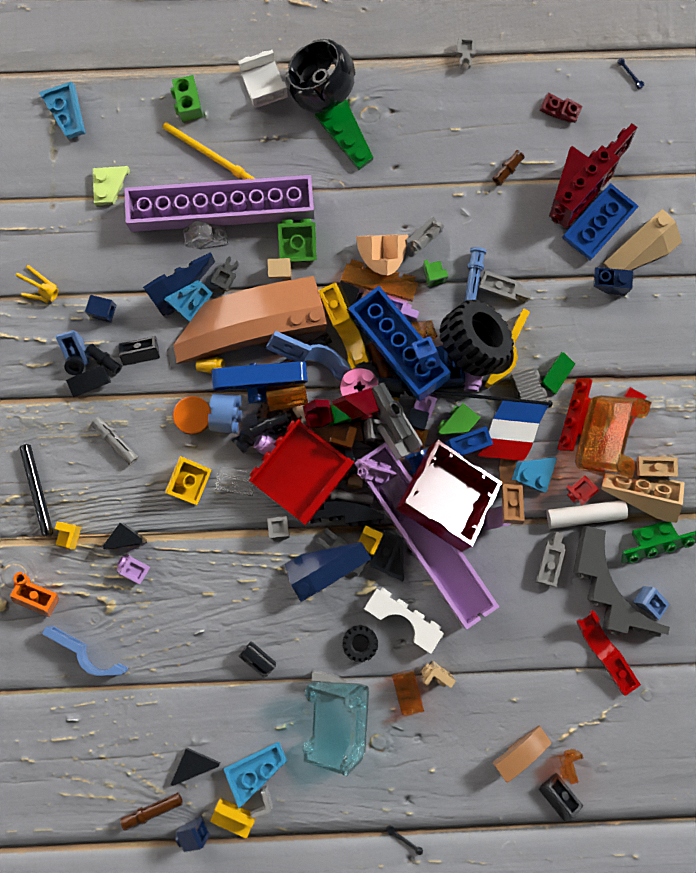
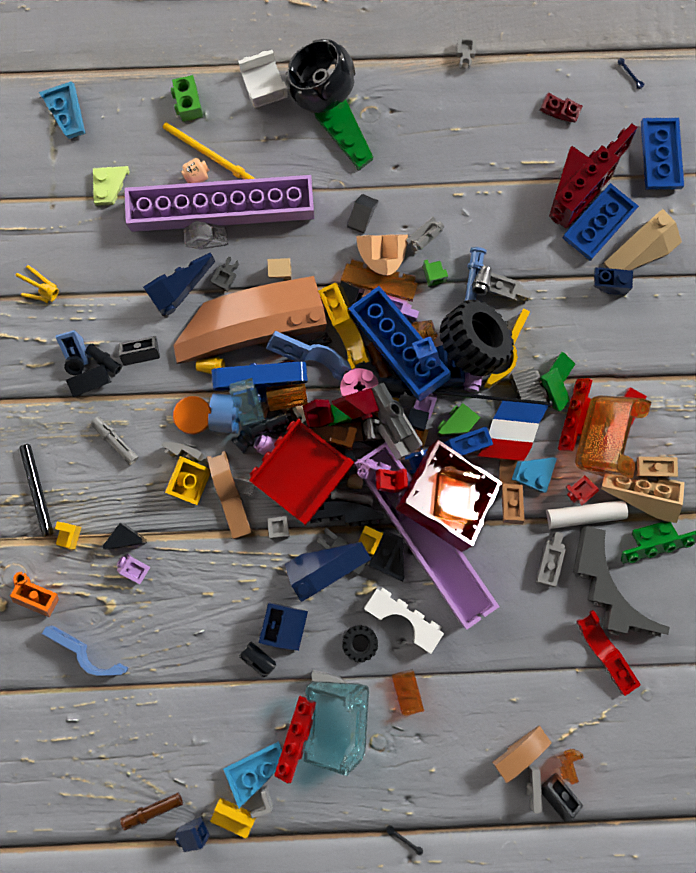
dark blue panel [85,295,117,323] -> none
dark azure wing [164,280,213,322] -> none
black tile [170,748,221,786] -> none
bright green plate [278,219,317,261] -> none
tan bracket [421,661,456,688] -> none
lavender panel [483,506,511,530] -> none
reddish brown pin [492,150,525,186] -> none
medium blue slope [633,586,670,620] -> none
none -> light grey slope [161,442,205,462]
none -> light nougat head [181,158,210,183]
none -> medium nougat piece [207,451,252,539]
none -> clear light blue panel [230,378,265,426]
none -> dark blue slope [259,602,308,651]
none -> red bracket [274,696,316,783]
none -> black slope [347,194,379,234]
none -> red bracket [376,468,408,493]
none -> clear orange panel [433,466,480,526]
none -> flat silver cone [472,266,492,295]
none -> light grey plate [526,766,542,813]
none -> green slope [540,368,570,412]
none -> blue plate [641,118,684,190]

